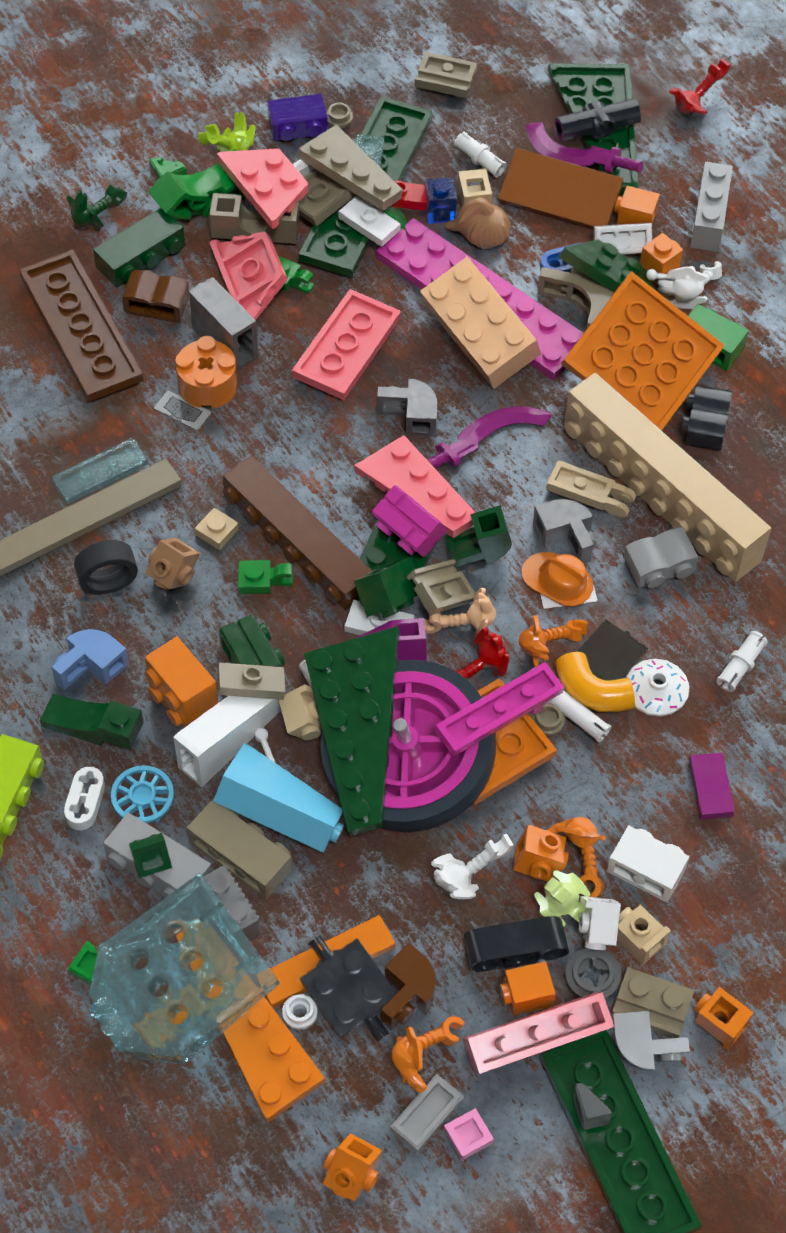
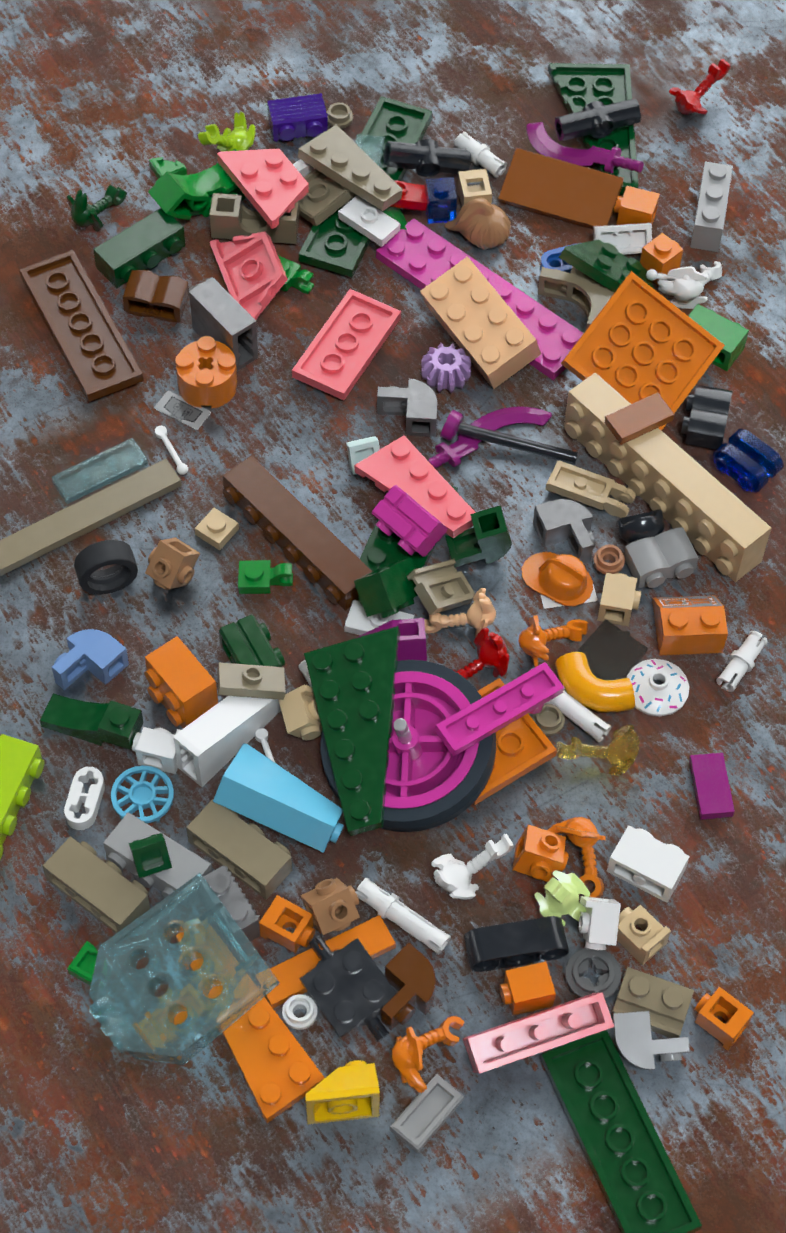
orange brick [323,1133,382,1202] -> none
dark tan plate [415,52,478,98] -> none
bright pink plate [444,1108,494,1161] -> none
dark grey slope [572,1083,612,1130] -> none
none -> dark tan brick [43,836,150,939]
none -> white brick [132,727,181,774]
none -> white hinge [155,426,188,475]
none -> orange brick [259,895,316,953]
none -> medium nougat brick [301,878,360,936]
none -> yellow slope [305,1060,380,1125]
none -> light aqua tile [346,436,380,475]
none -> white pin [356,878,451,955]
none -> black piece [383,139,471,177]
none -> lavender gear [421,343,471,394]
none -> magenta tile [440,410,464,441]
none -> black bar [458,423,578,464]
none -> clear yellow piece [557,725,640,776]
none -> nougat plate [593,545,625,575]
none -> tan brick [597,573,641,626]
none -> tile [604,392,675,445]
none -> black hair [617,509,665,543]
none -> orange slope [652,595,728,655]
none -> clear blue brick [713,429,784,493]

